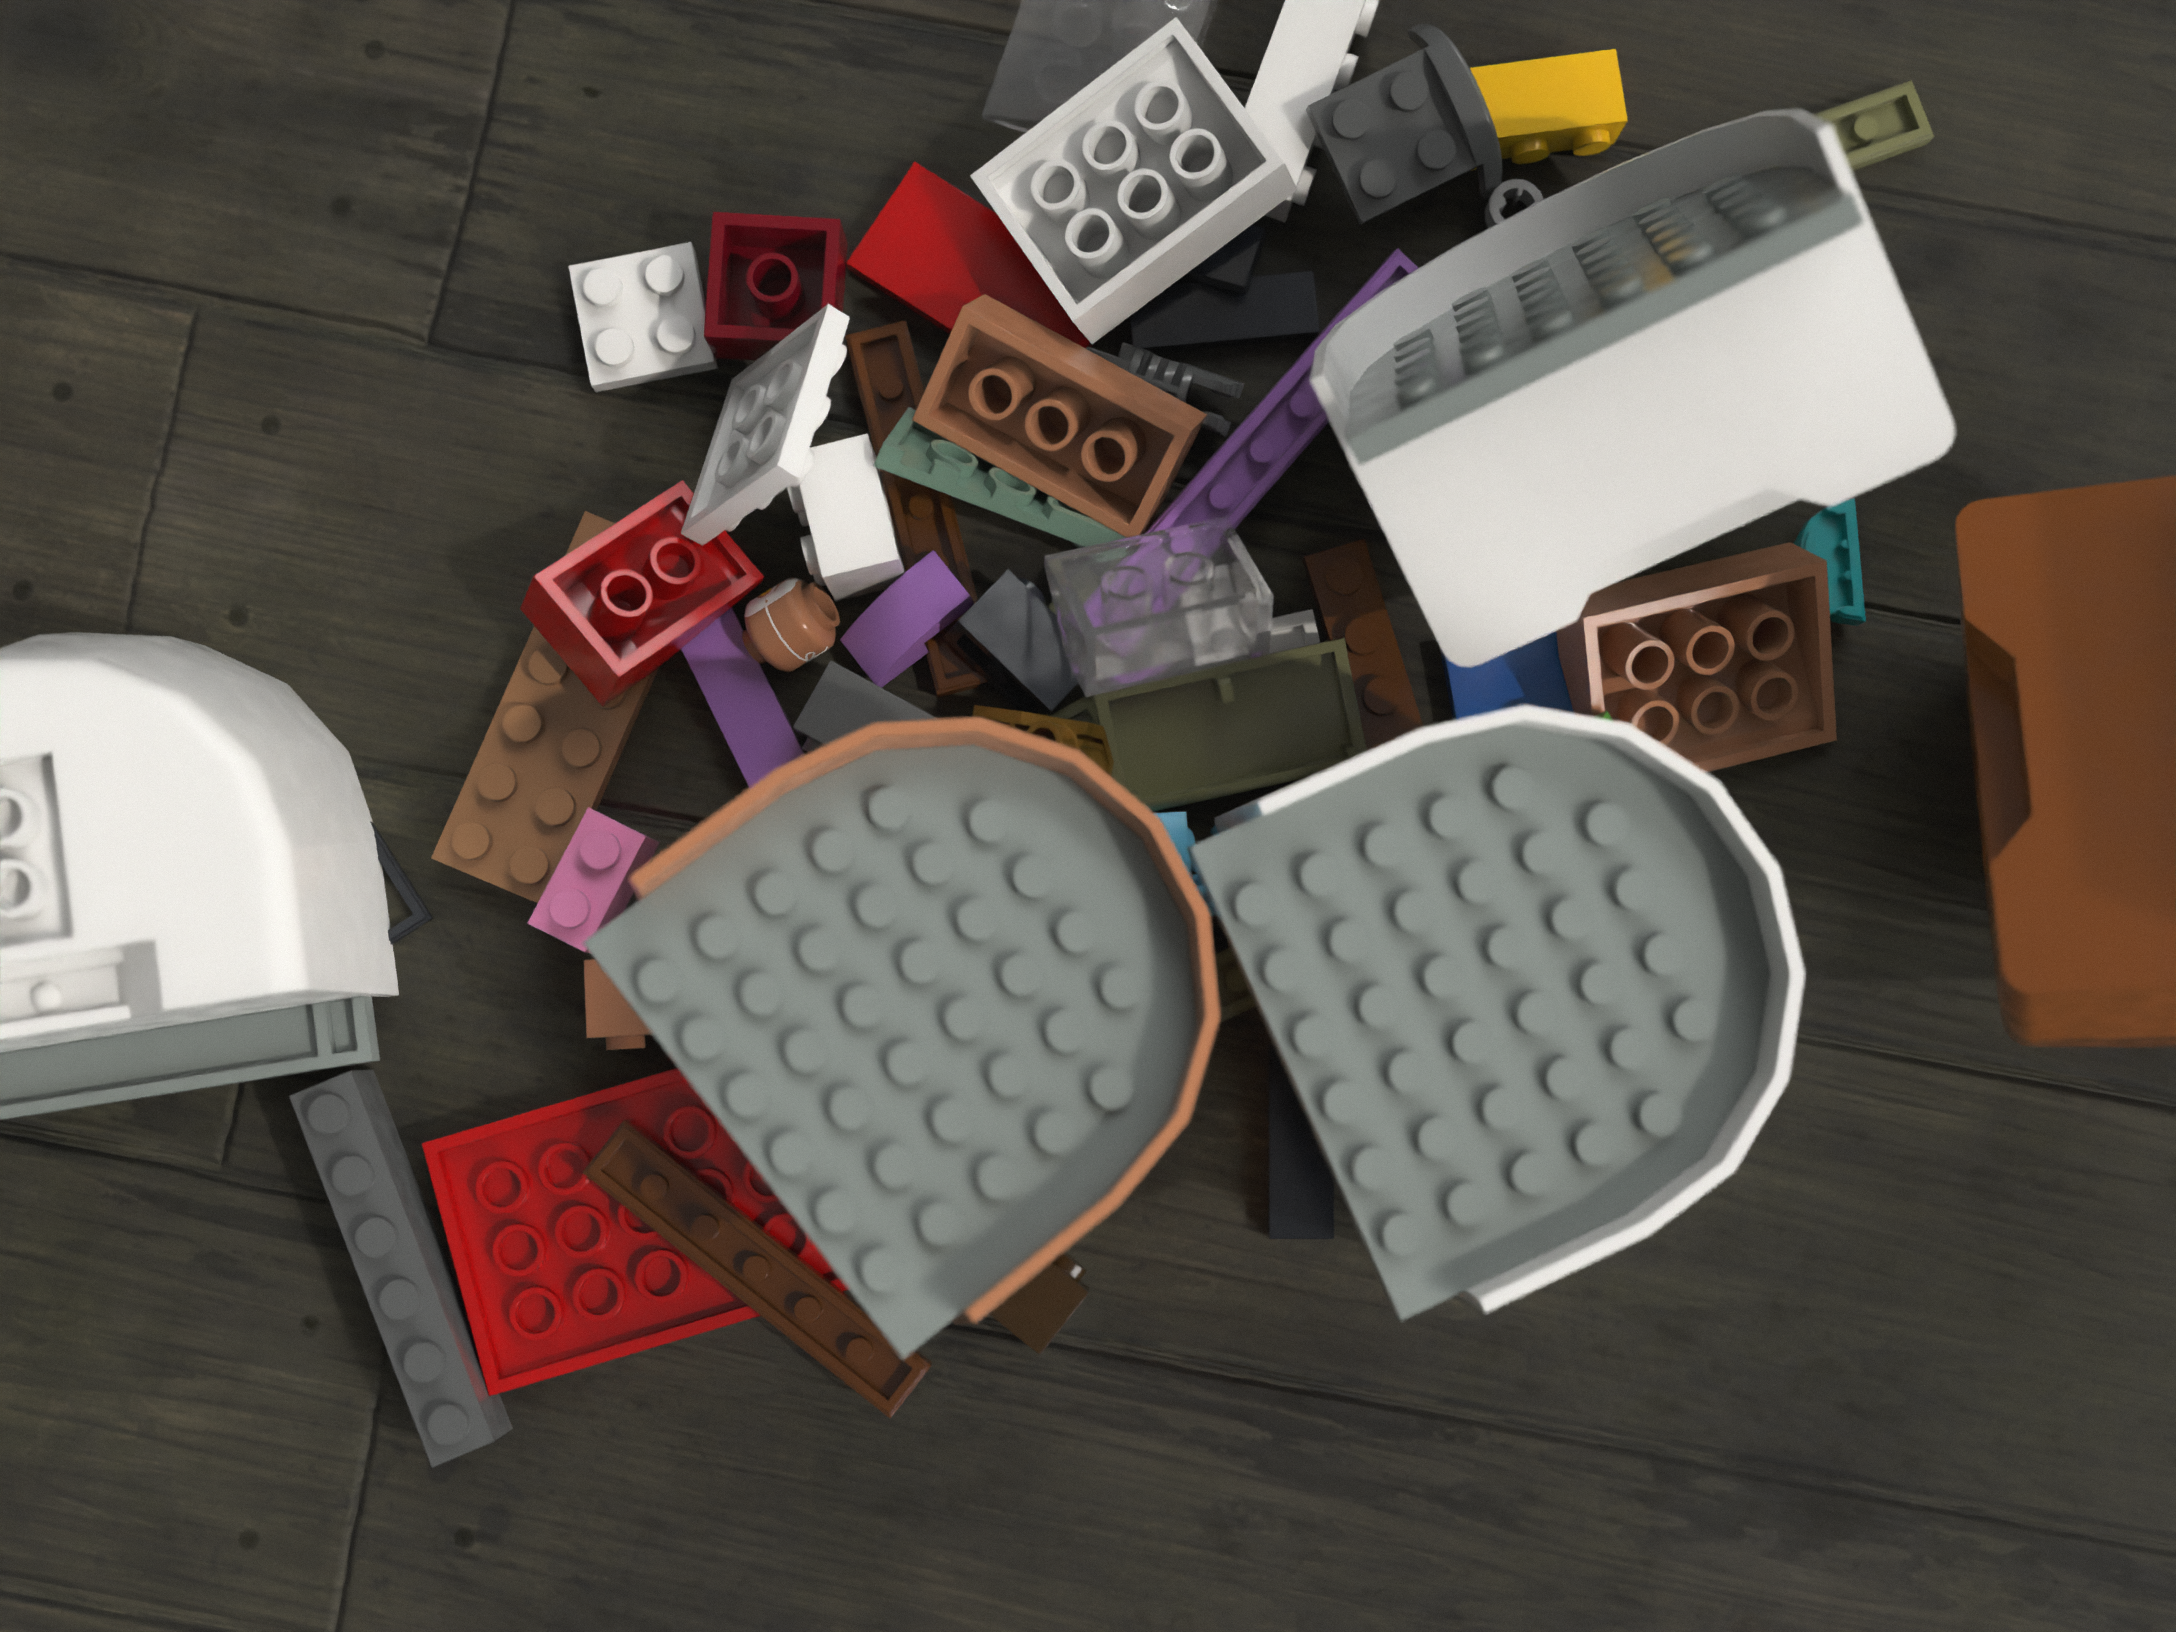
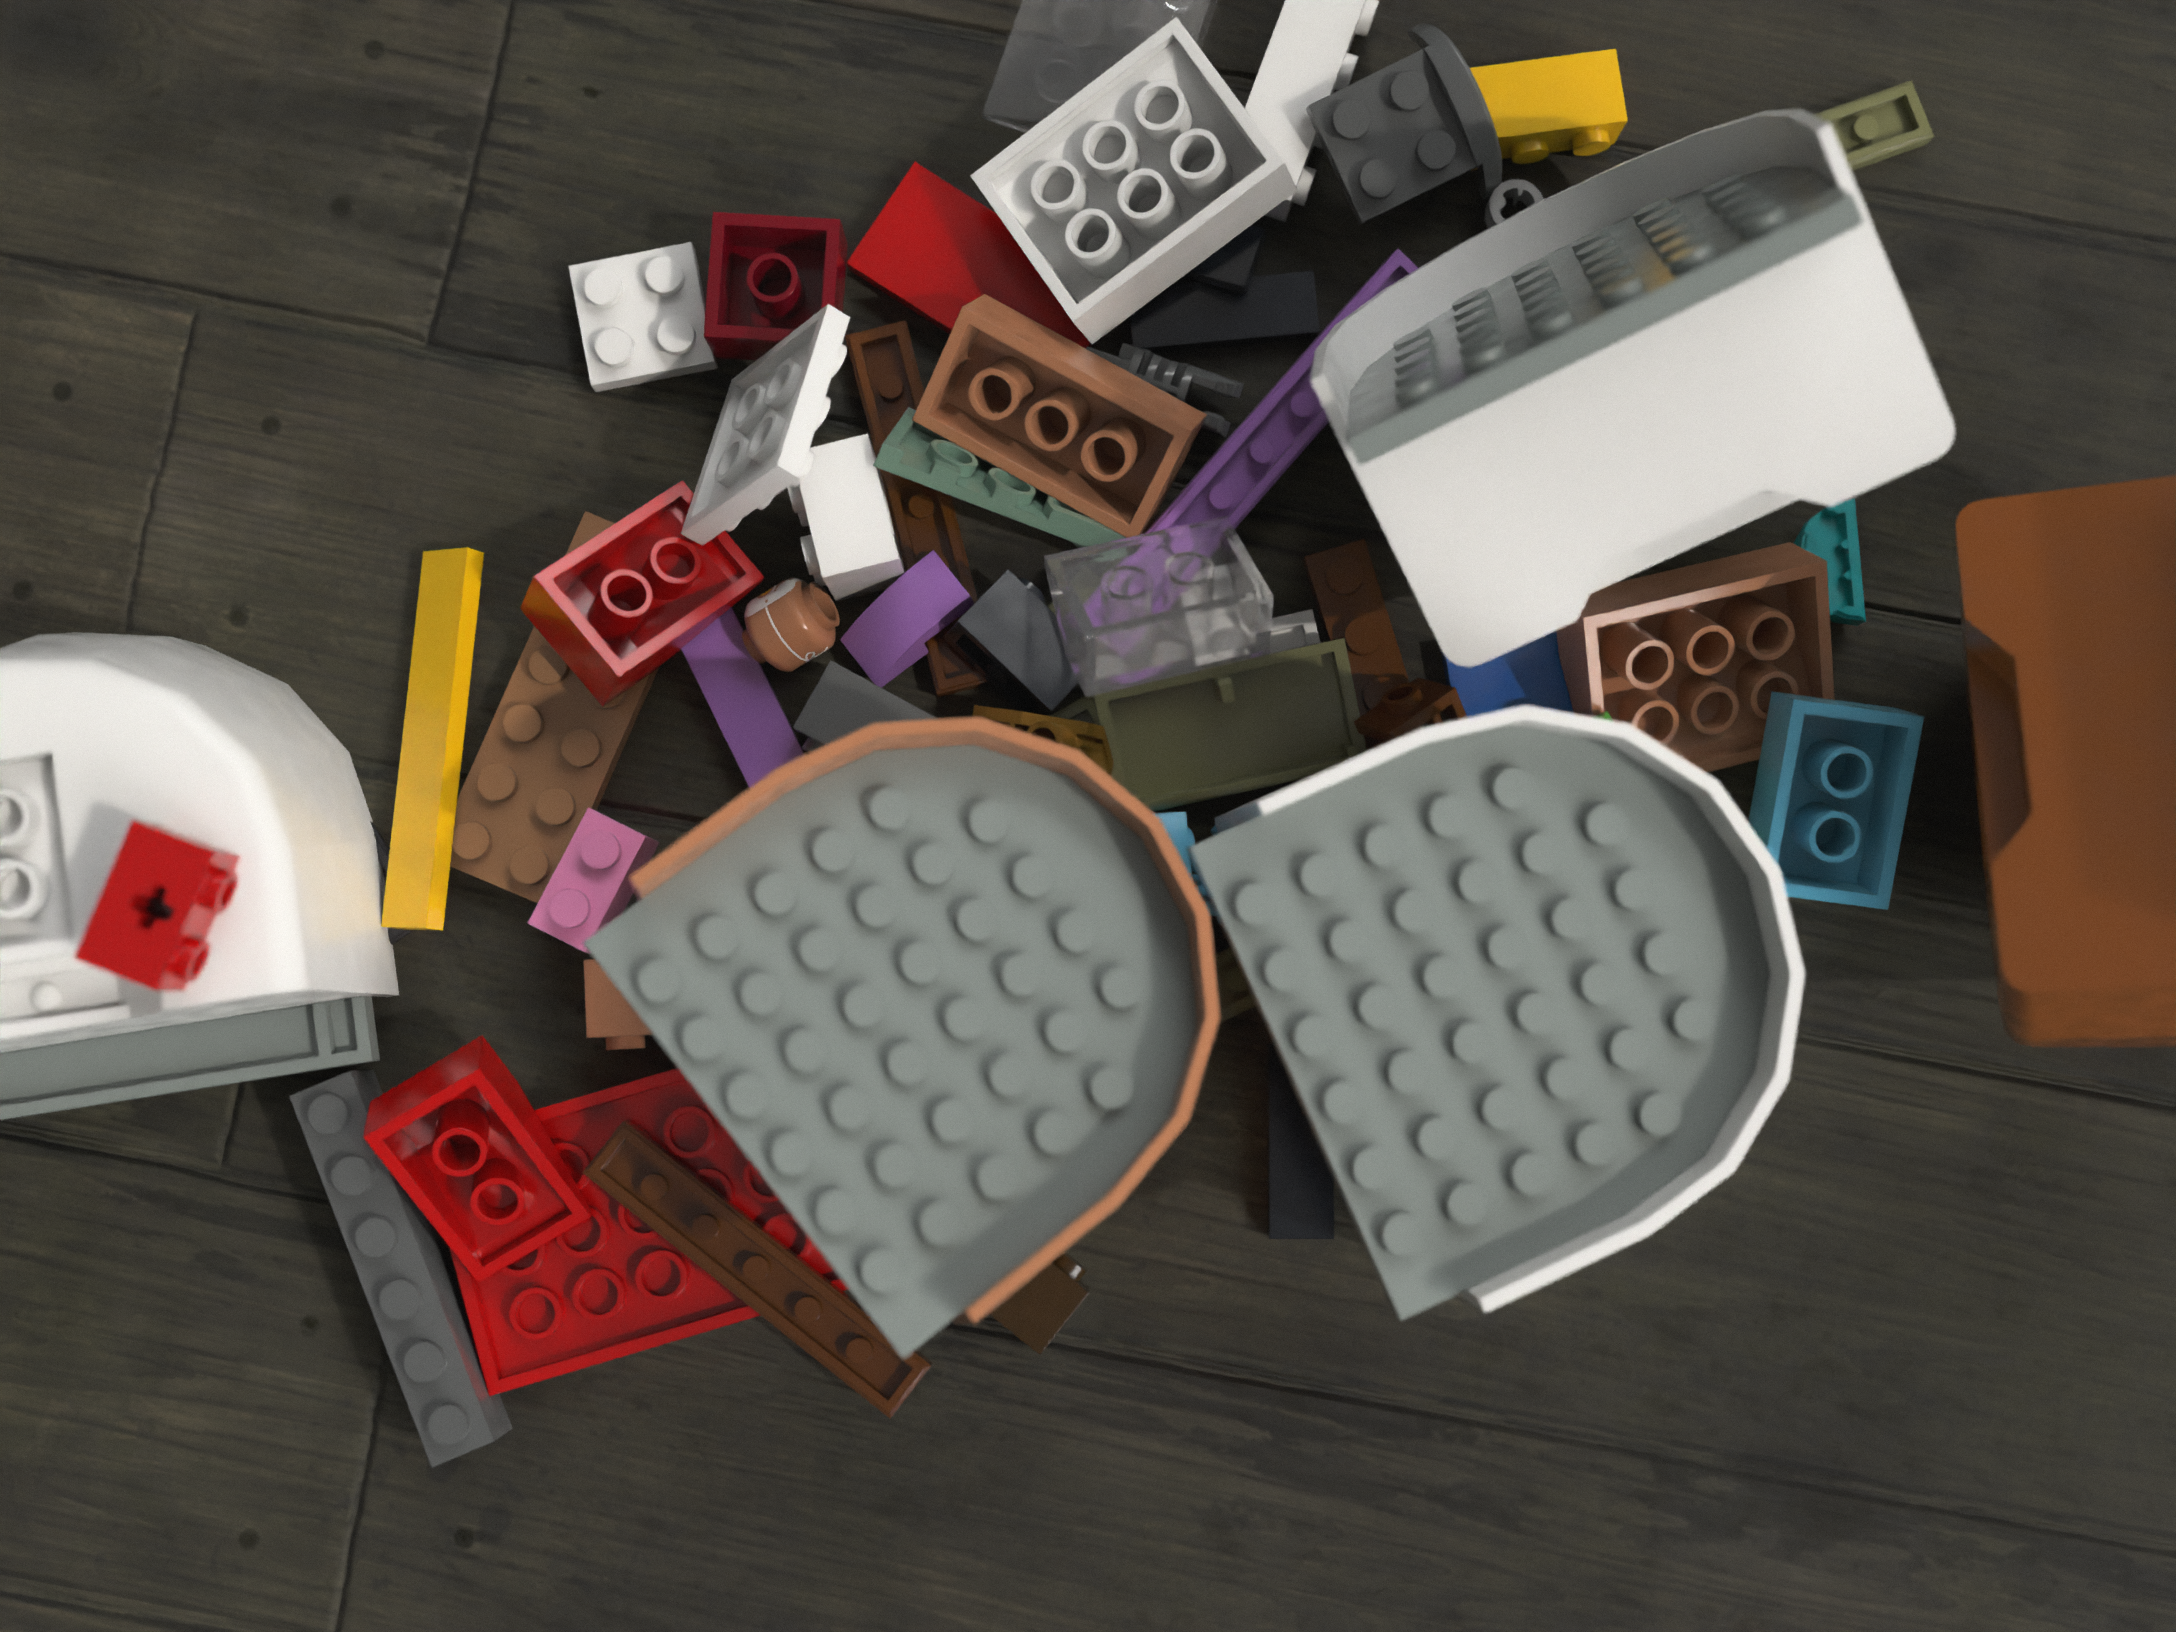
none -> red brick [74,819,240,991]
none -> red slope [363,1035,591,1283]
none -> yellow tile [381,547,484,930]
none -> reddish brown bracket [1354,677,1468,743]
none -> medium azure brick [1748,691,1924,910]

